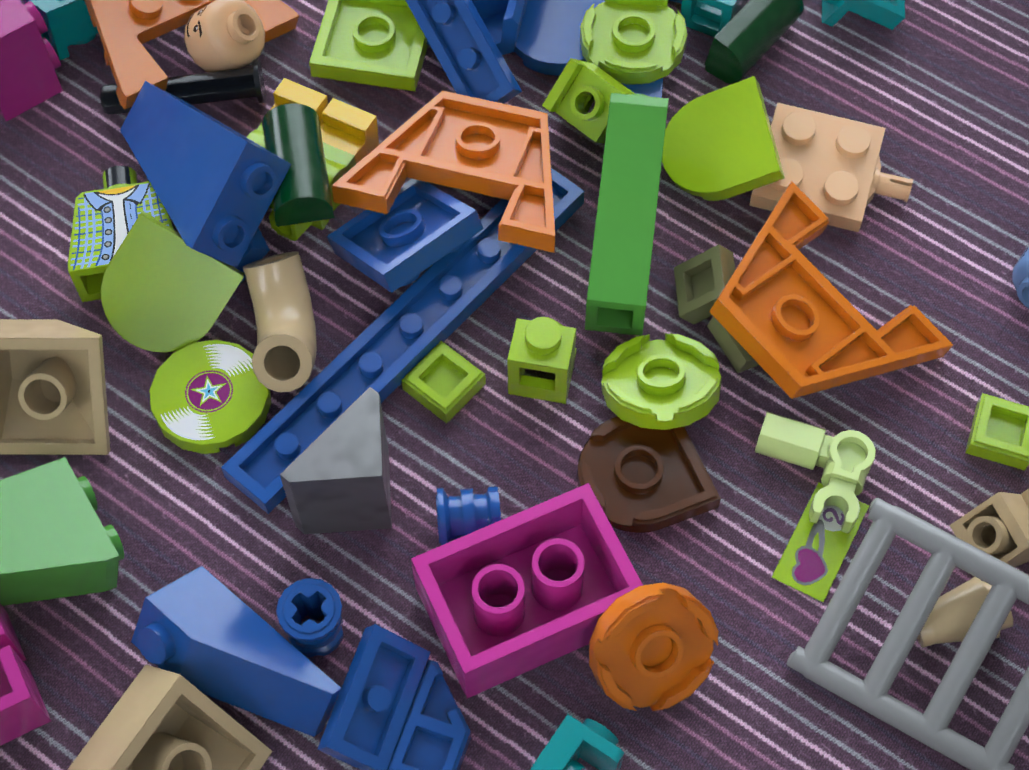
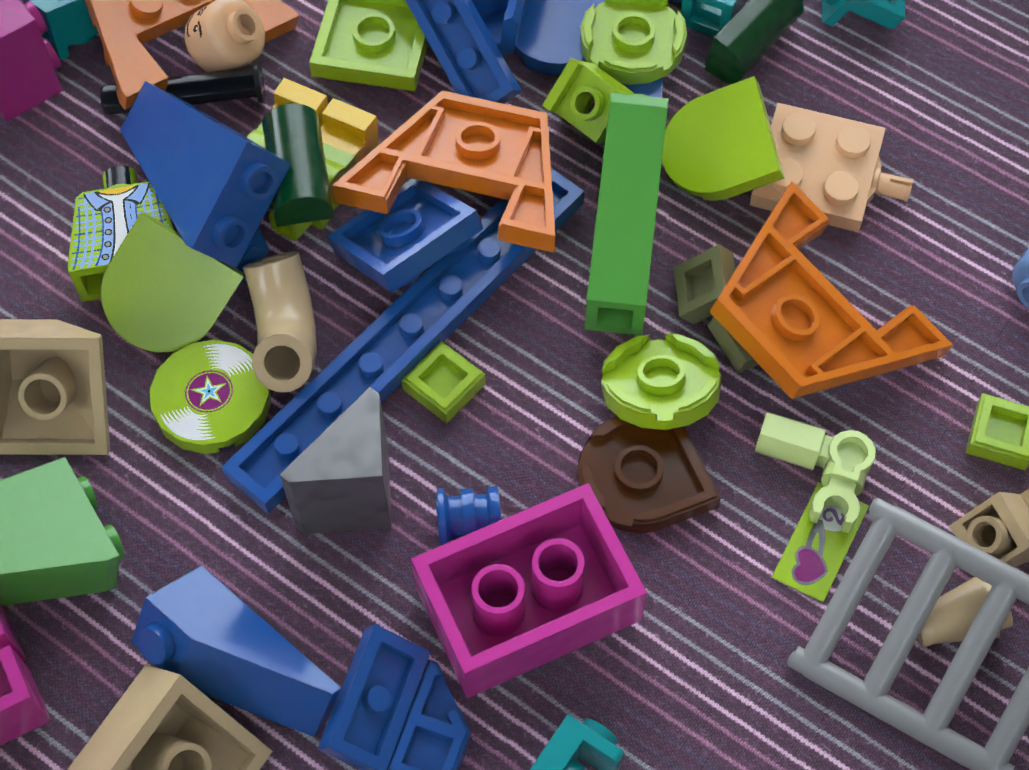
blue bush [276,578,344,657] -> none
lime brick [507,317,577,404] -> none
orange tile [589,582,719,711] -> none

